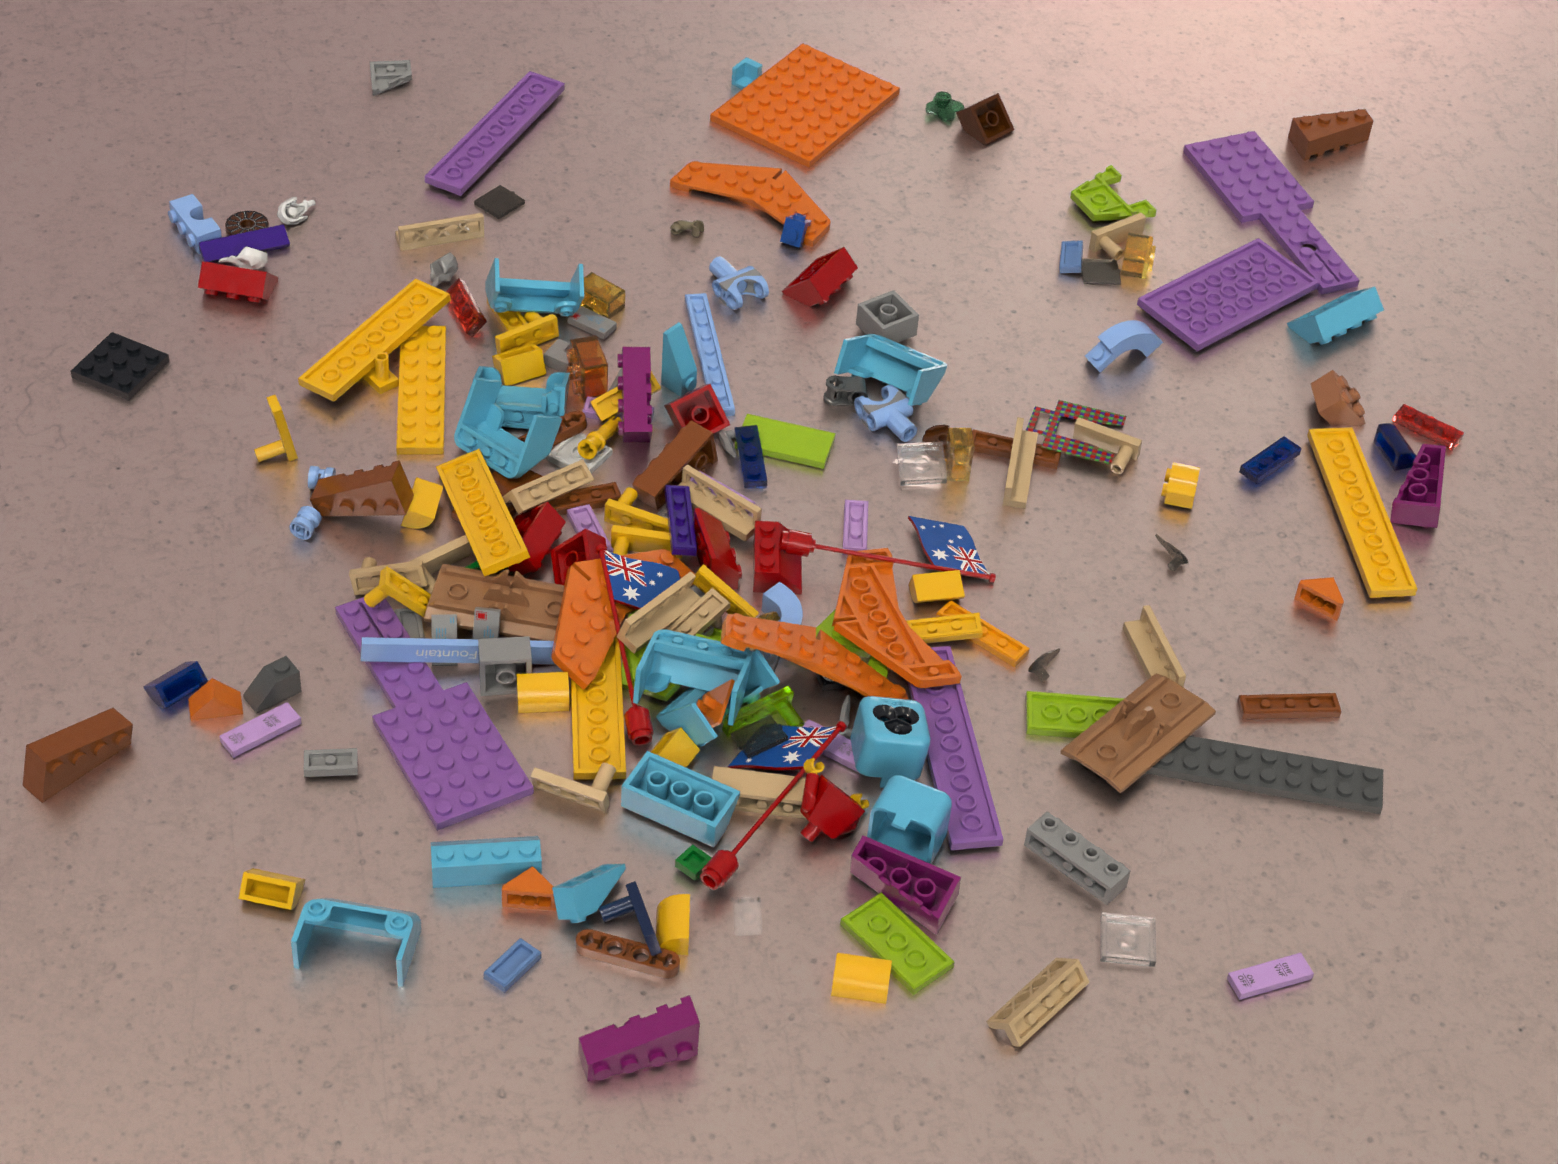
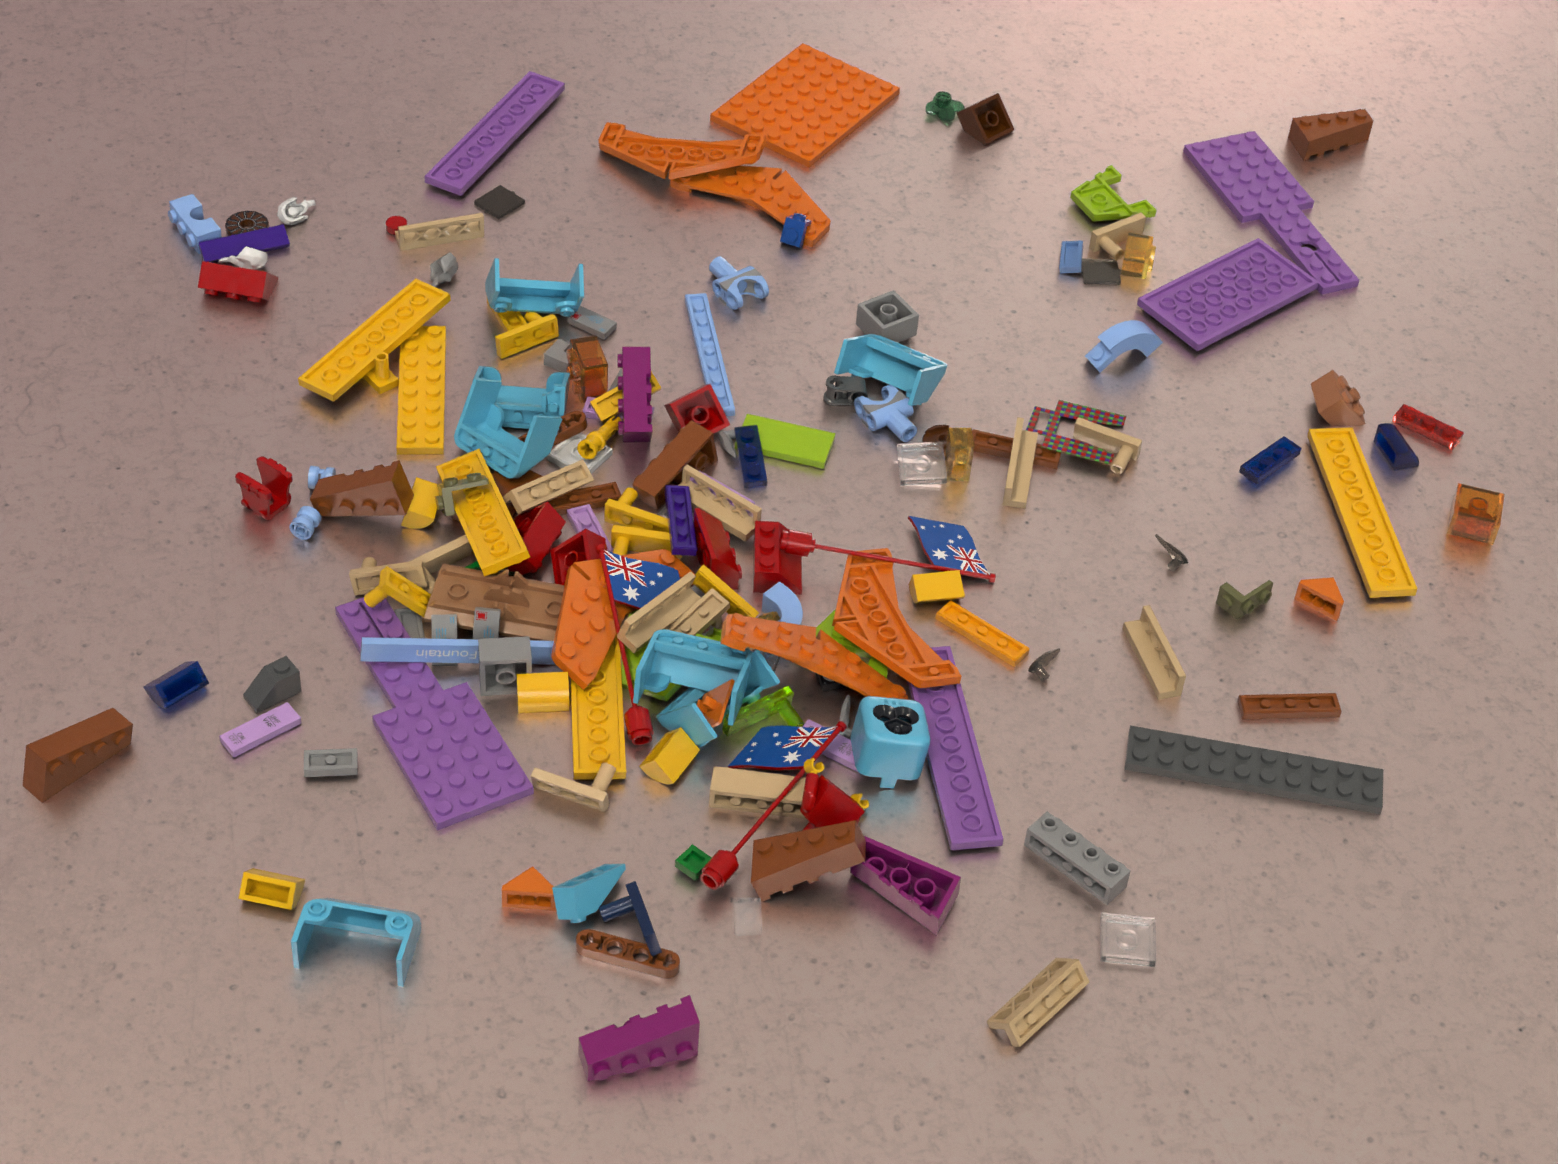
black plate [71,332,170,401] -> none
orange slope [188,678,243,721] -> none
yellow piece [254,394,298,462] -> none
light grey wing [370,60,412,95] -> none
medium azure slope [431,836,542,888] -> none
clear red plate [446,278,487,337] -> none
medium blue tile [483,938,541,993] -> none
yellow brick [492,344,546,386] -> none
clear yellow brick [581,272,625,319] -> none
medium azure slope [621,751,740,847] -> none
yellow brick [656,894,690,955] -> none
medium azure slope [661,322,697,397] -> none
dark tan arm [670,220,704,237] -> none
clear smoke piece [730,715,789,759] -> none
medium azure panel [731,57,762,89] -> none
red slope [782,247,858,307] -> none
yellow brick [831,953,892,1004] -> none
lime tile [840,893,955,995] -> none
lavender tile [842,499,868,555] -> none
medium azure piece [867,775,952,864] -> none
yellow tile [906,612,983,644] -> none
lime tile [1025,691,1124,738] -> none
medium nougat hinge [1060,673,1216,794] -> none
yellow brick [1161,462,1200,509] -> none
lavender tile [1227,953,1314,1000] -> none
medium azure slope [1287,286,1384,345] -> none
magenta wedge [1390,444,1446,528] -> none
none -> red piece [235,456,293,520]
none -> red tile [386,216,407,235]
none -> olive bracket [435,473,489,516]
none -> orange wing [598,122,766,180]
none -> dark orange wedge [751,820,866,902]
none -> olive bracket [1216,580,1273,619]
none -> clear orange brick [1447,483,1505,544]

